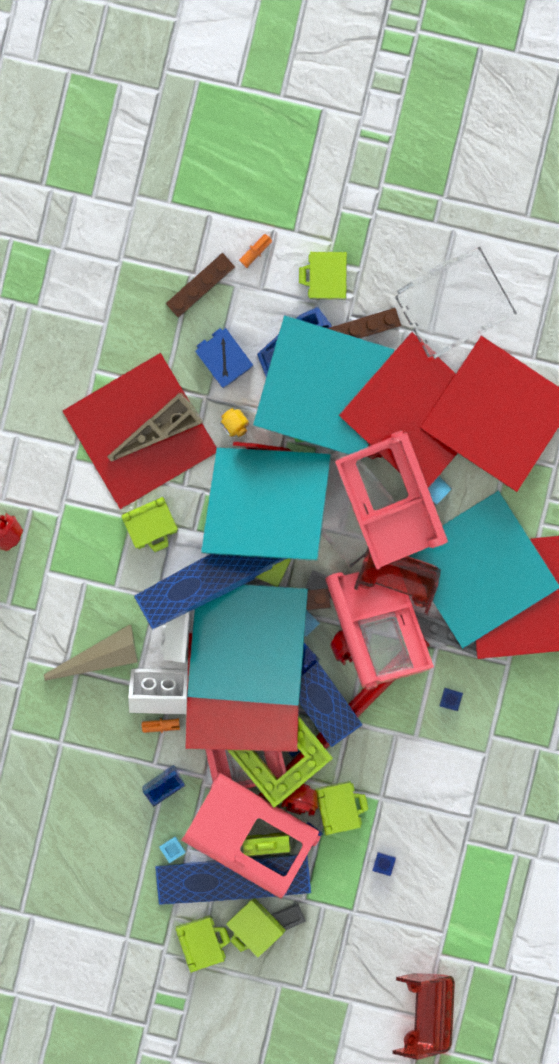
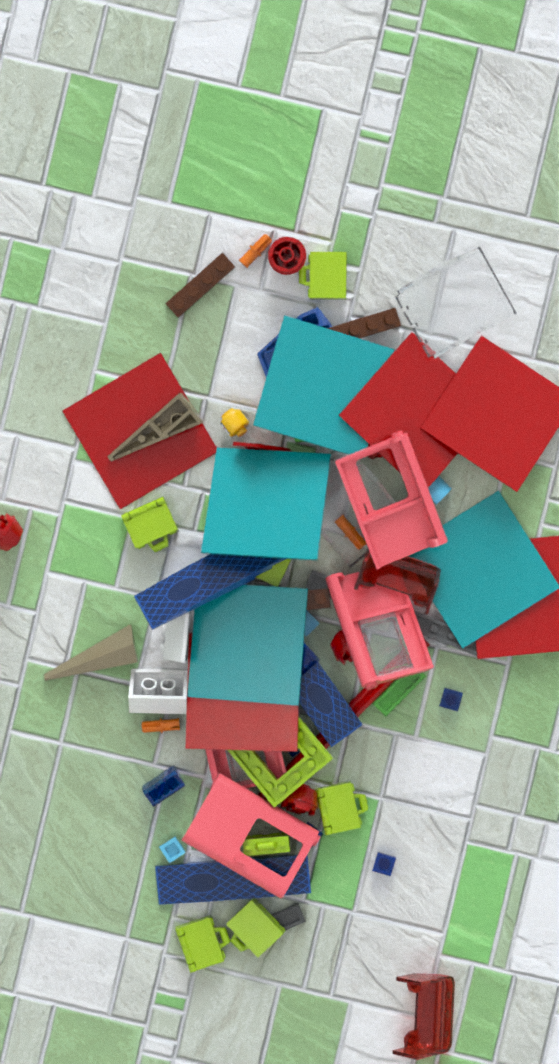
blue brick [195,328,254,389] -> none
none -> red cone [268,237,306,275]
none -> orange axle [334,514,366,550]
none -> bright green plate [372,666,426,717]

